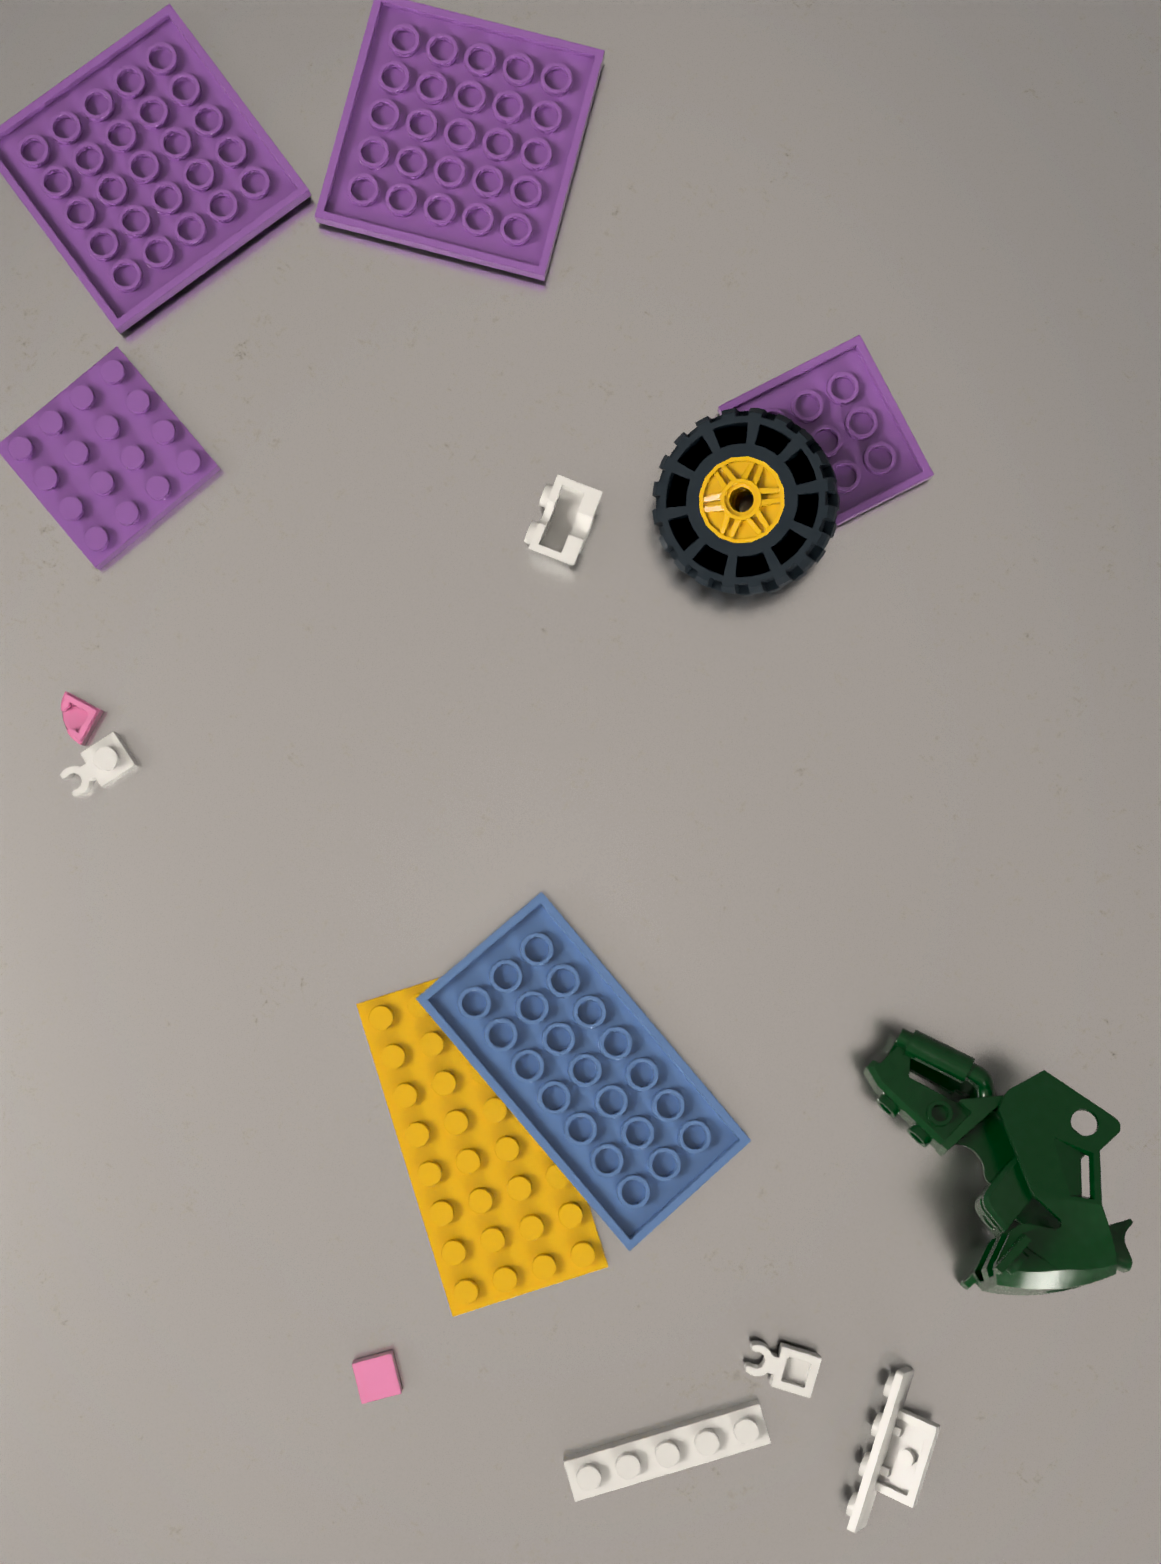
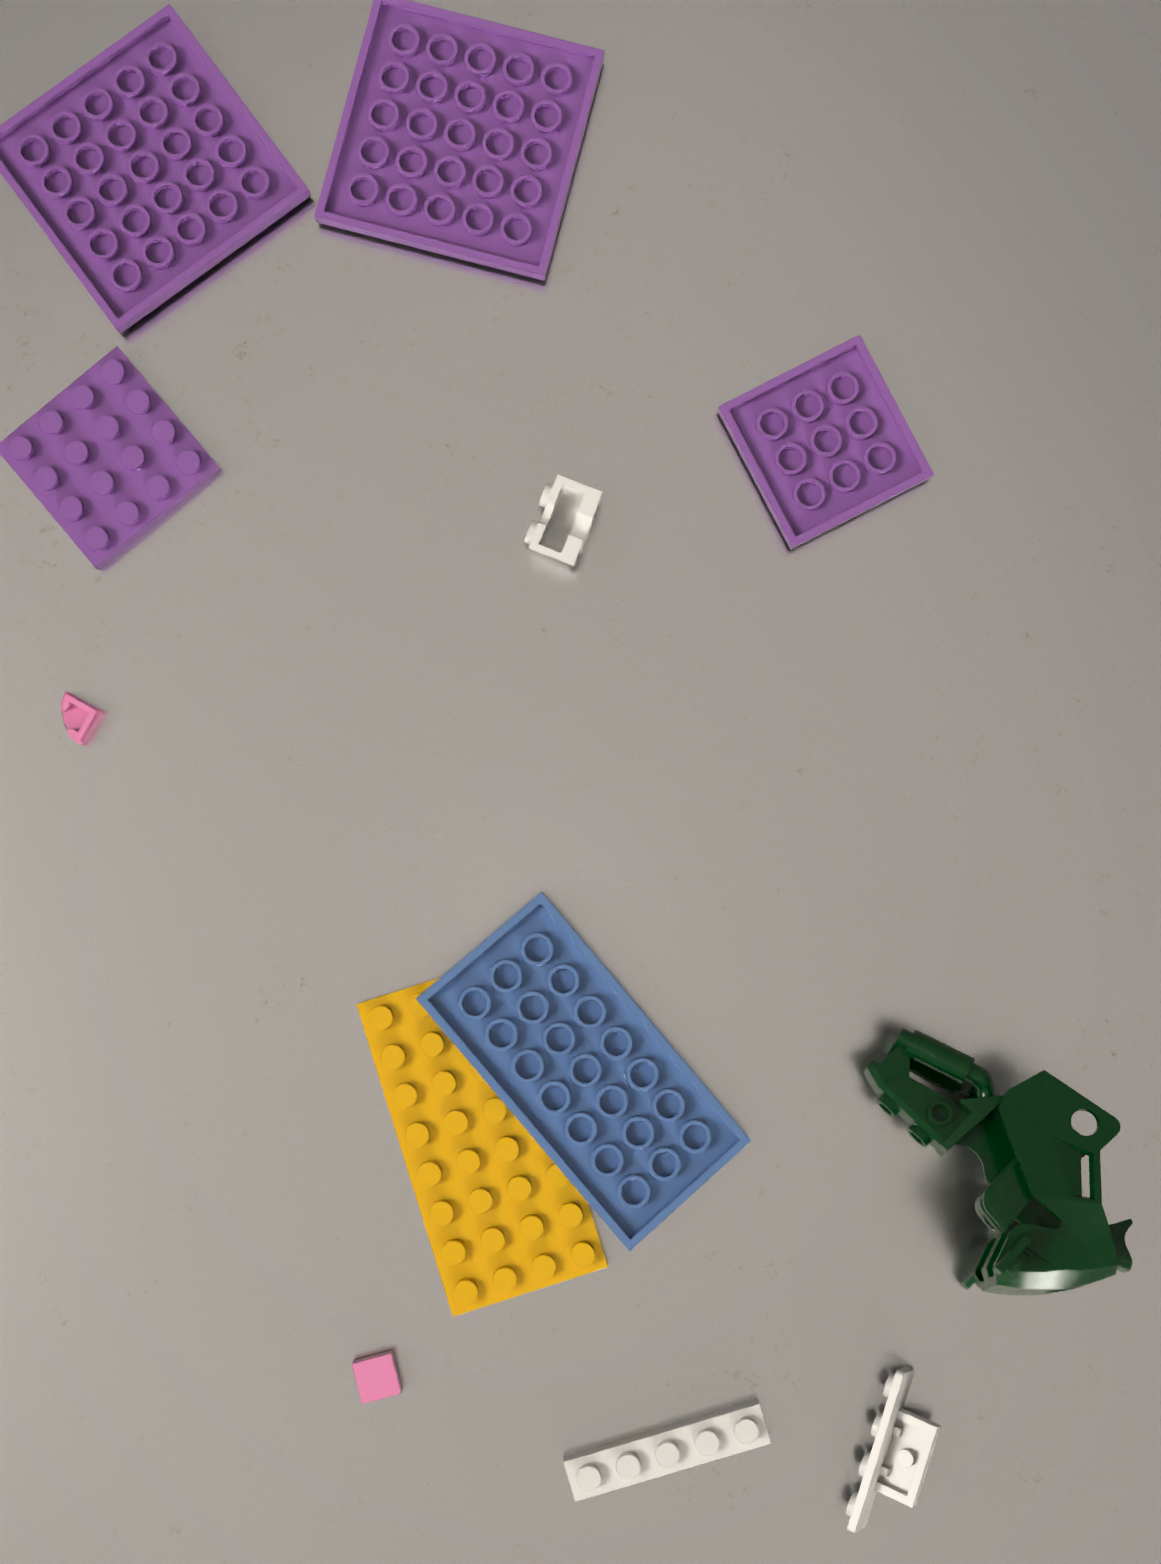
white plate [60,732,139,797] -> none
black wheel [652,408,840,596] -> none
white plate [744,1341,822,1398] -> none

